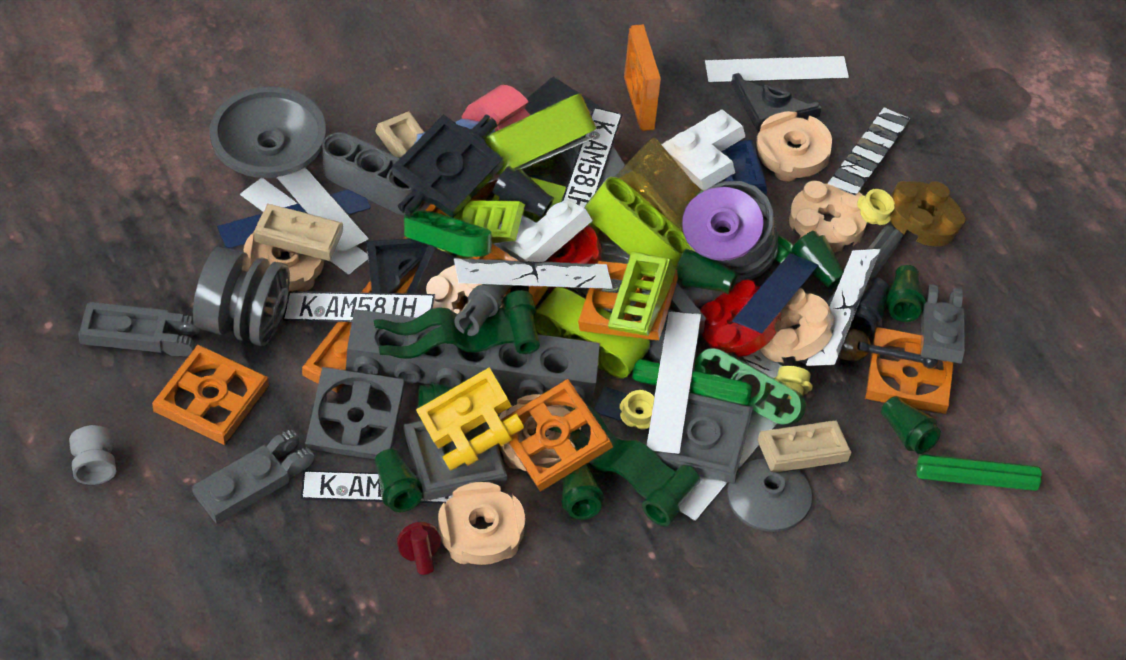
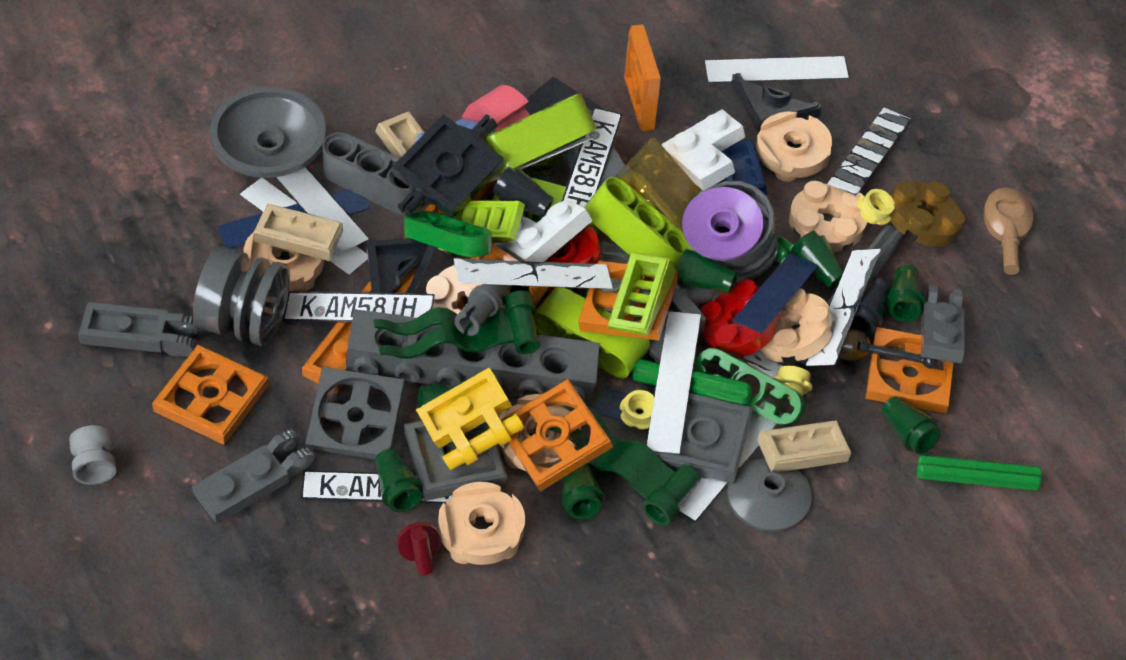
none -> medium nougat piece [983,187,1034,275]

